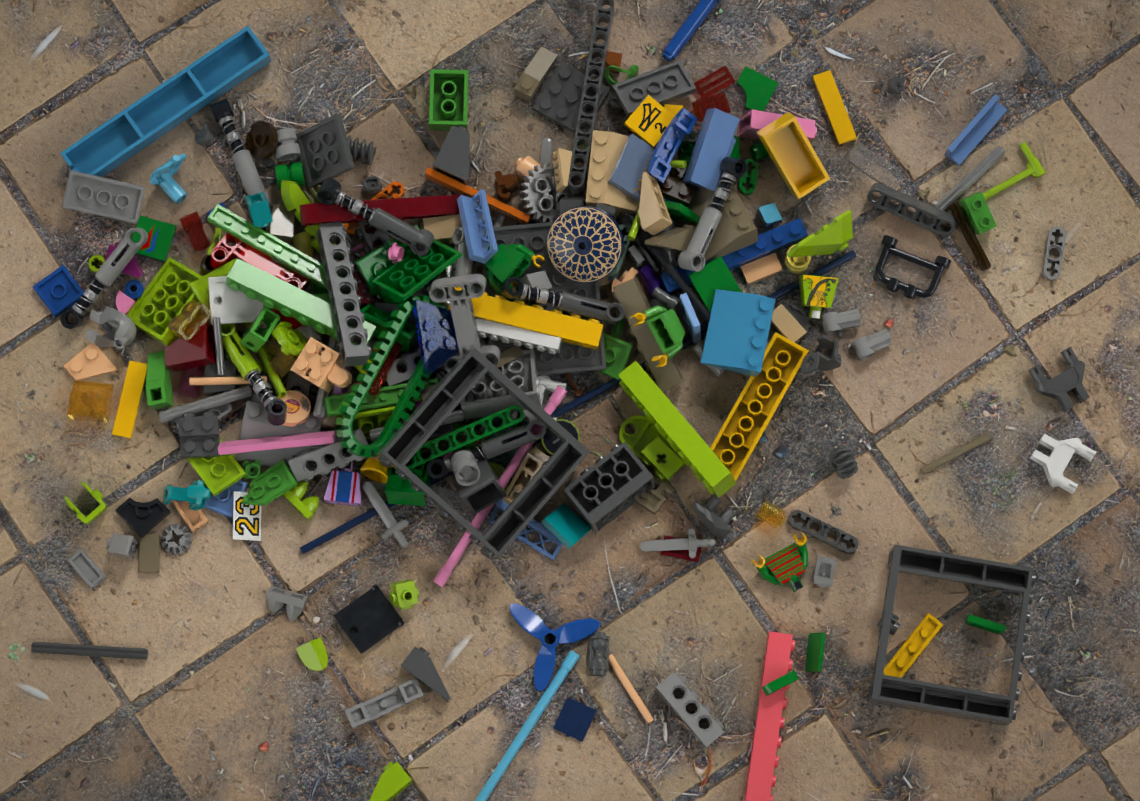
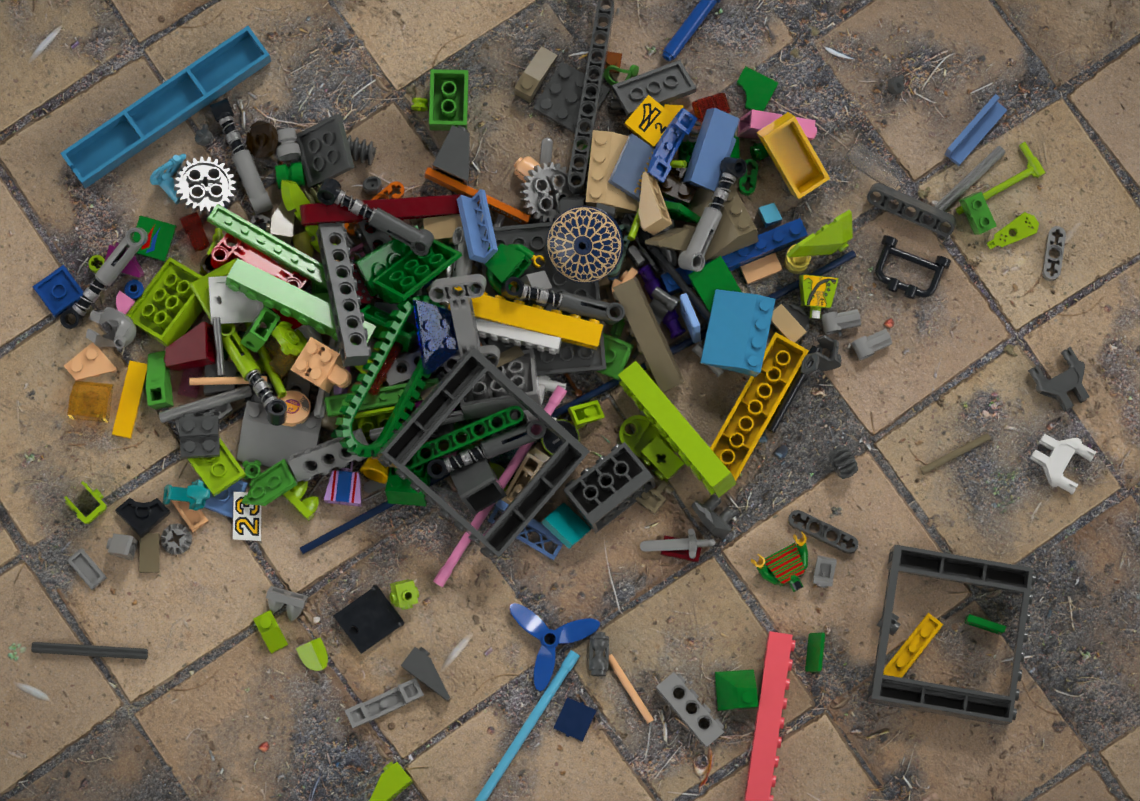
light grey tile [62,170,145,224] -> none
clear yellow brick [168,300,212,341] -> none
bright pink tile [218,430,336,455] -> none
teal brick [245,192,273,228] -> none
light grey sword [362,481,409,548] -> none
bright pink plate [388,242,404,264] -> none
light grey wheel [450,450,480,486] -> none
reddish brown piece [495,171,518,204] -> none
tan slope [552,148,572,192] -> none
bright green torso [630,305,685,367] -> none
clear red tile [694,65,735,101] -> none
clear yellow brick [756,500,787,528] -> none
green beam [762,670,799,696] -> none
yellow tile [812,70,857,146] -> none
dark brown axle [949,201,991,271] -> none
none -> gear [174,156,236,215]
none -> lime slope [253,610,288,654]
none -> lime bush [411,98,428,112]
none -> lime slope [568,400,605,429]
none -> green slope [715,670,758,711]
none -> black piece [766,345,820,433]
none -> lime piece [987,212,1039,249]

